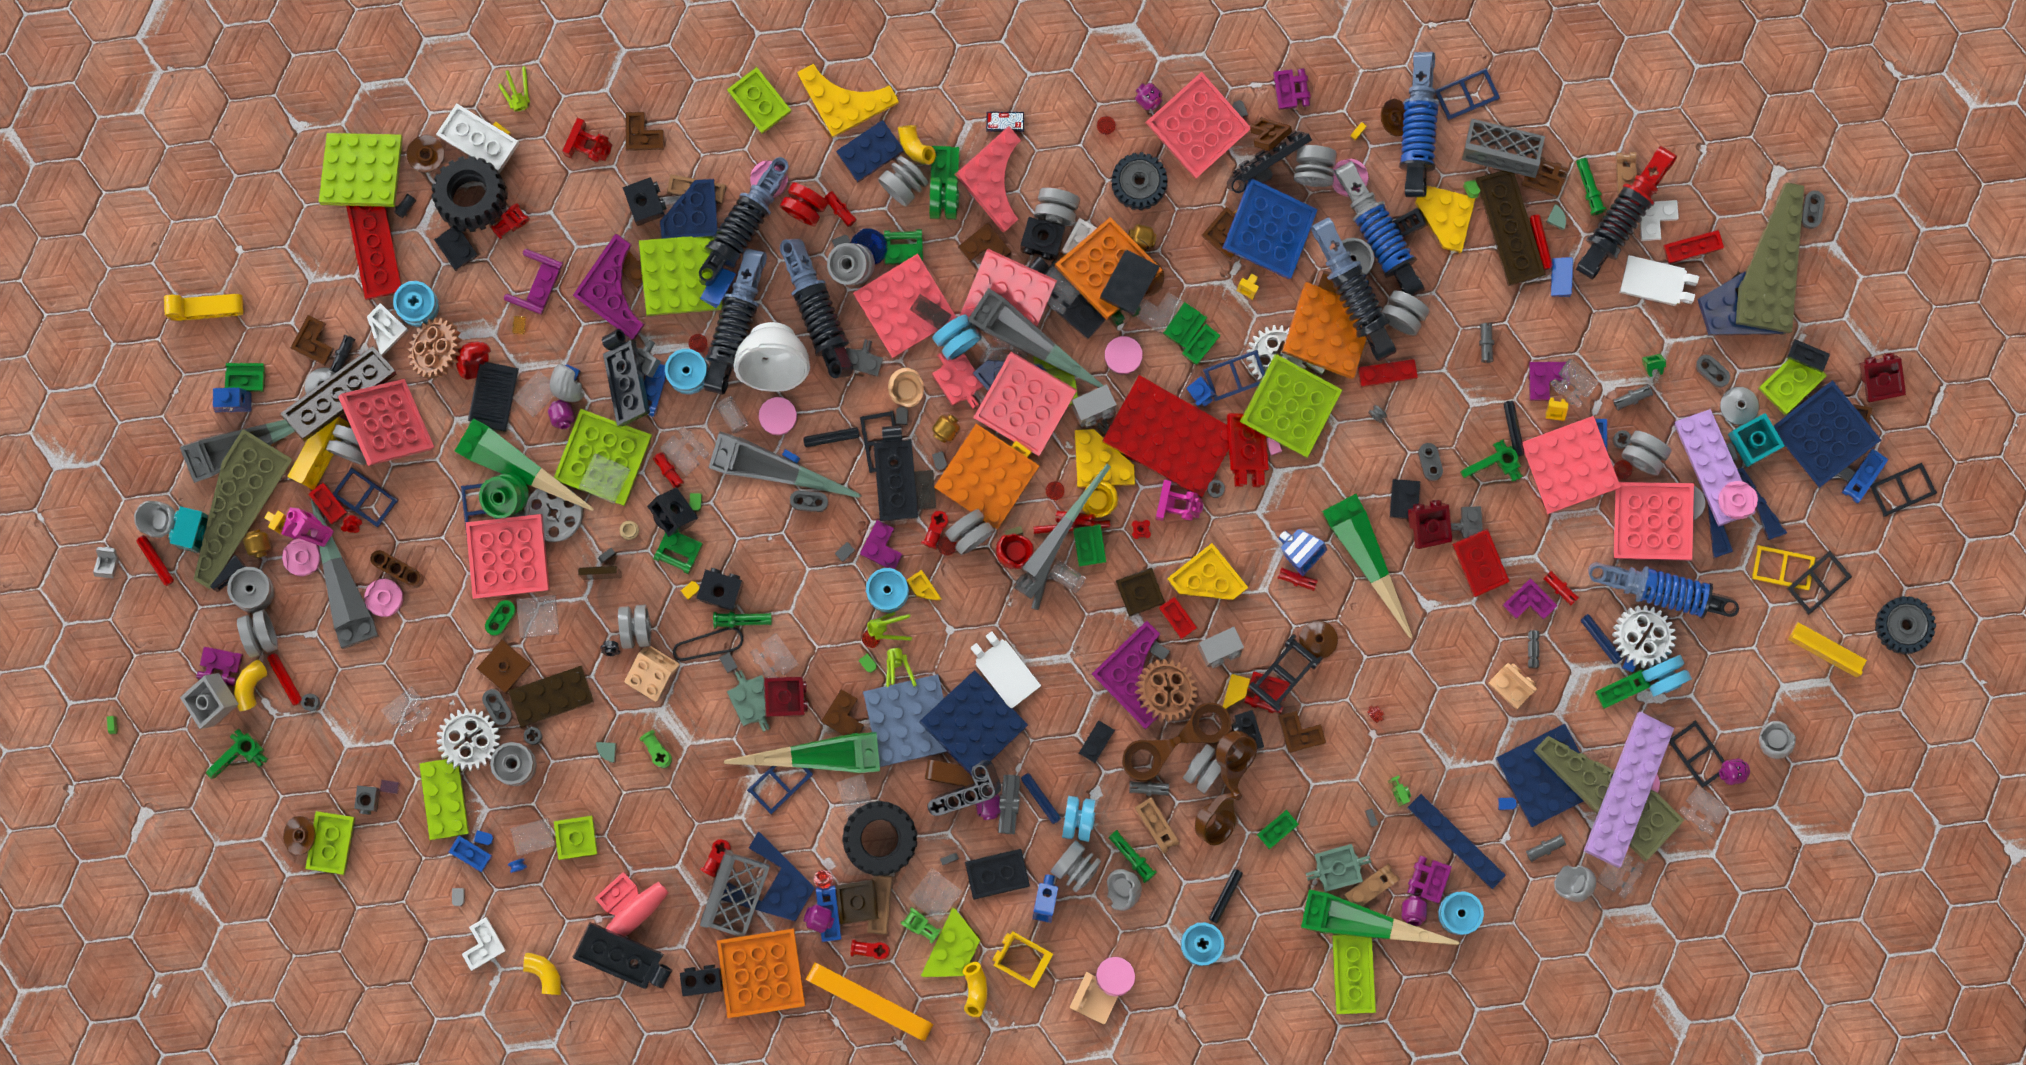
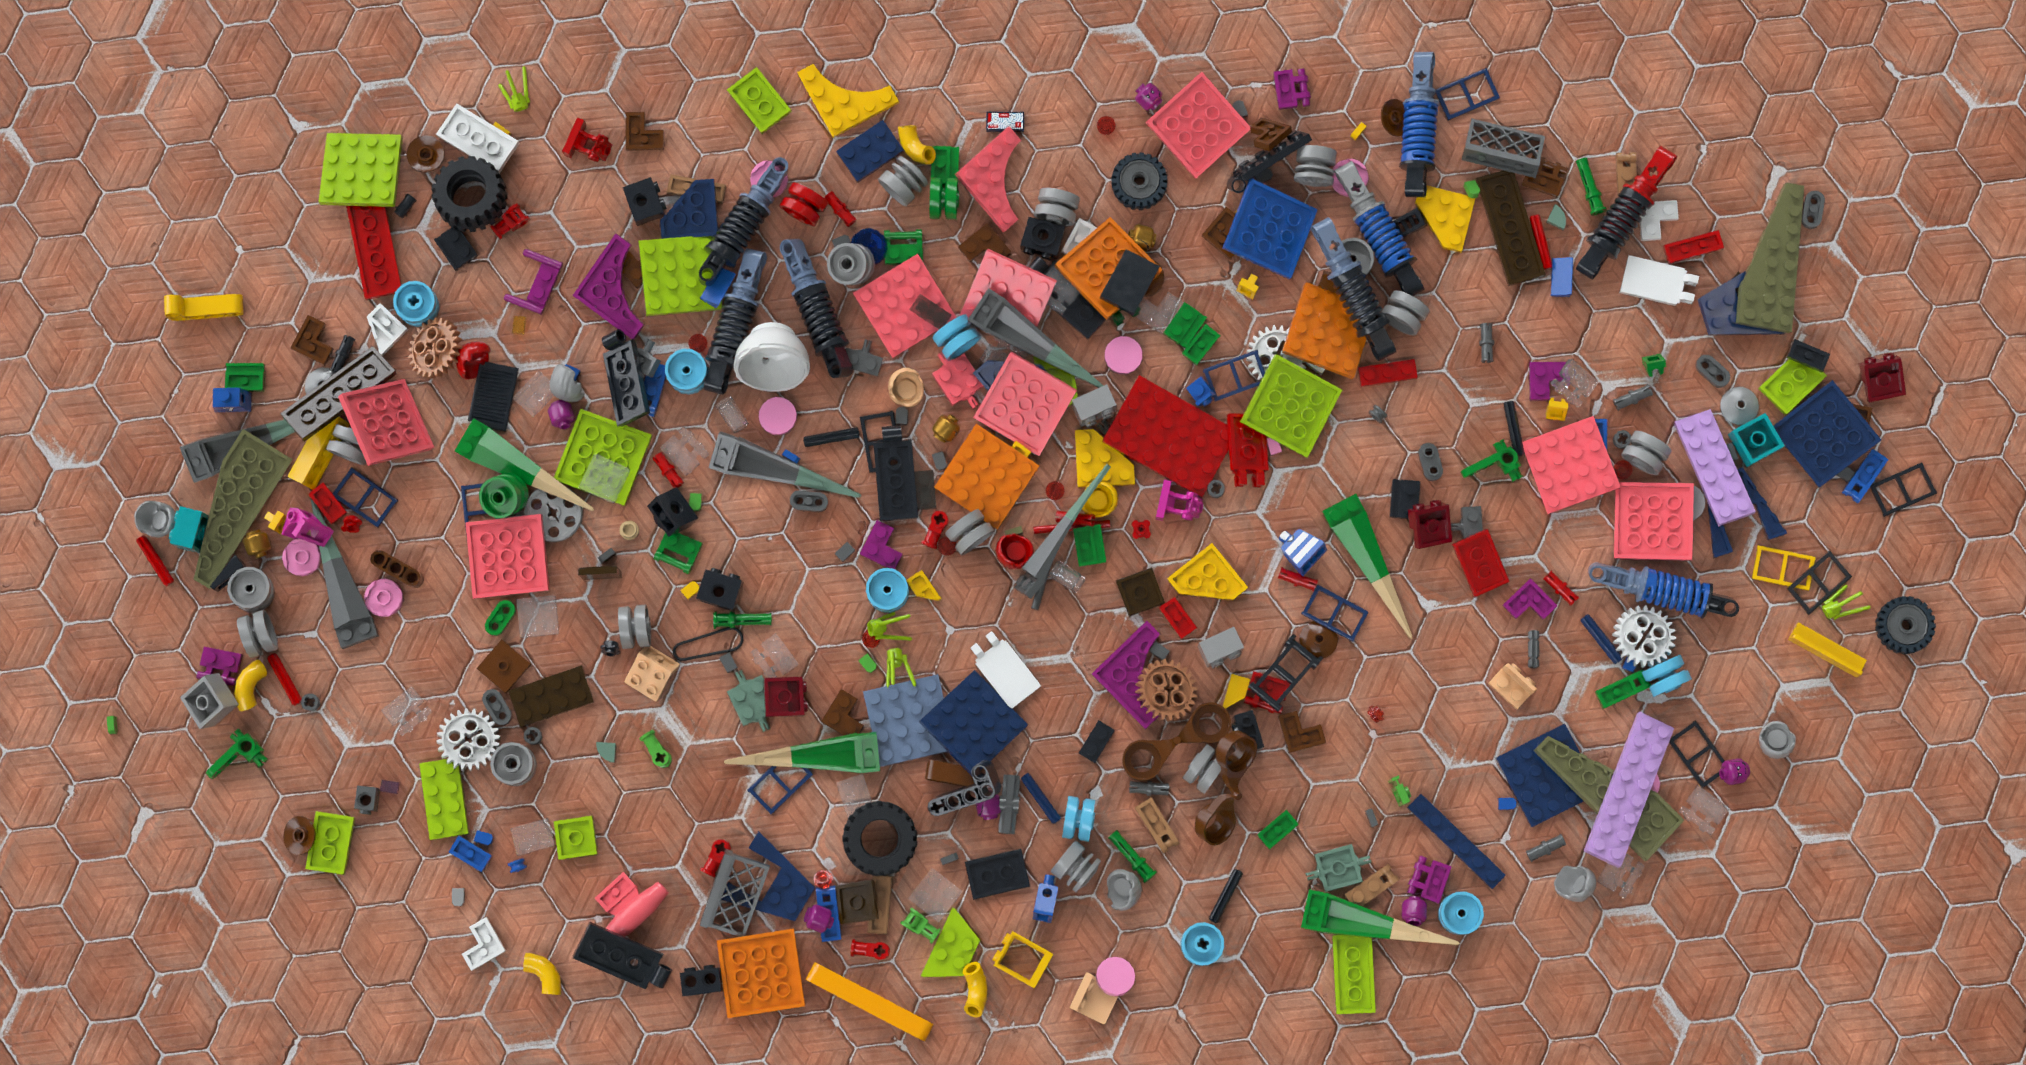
light grey bracket [93,547,119,578] -> none
bright pink tile [1718,481,1758,520] -> none
none -> dark blue window [1301,585,1368,642]
none -> lime plant [1822,585,1870,620]

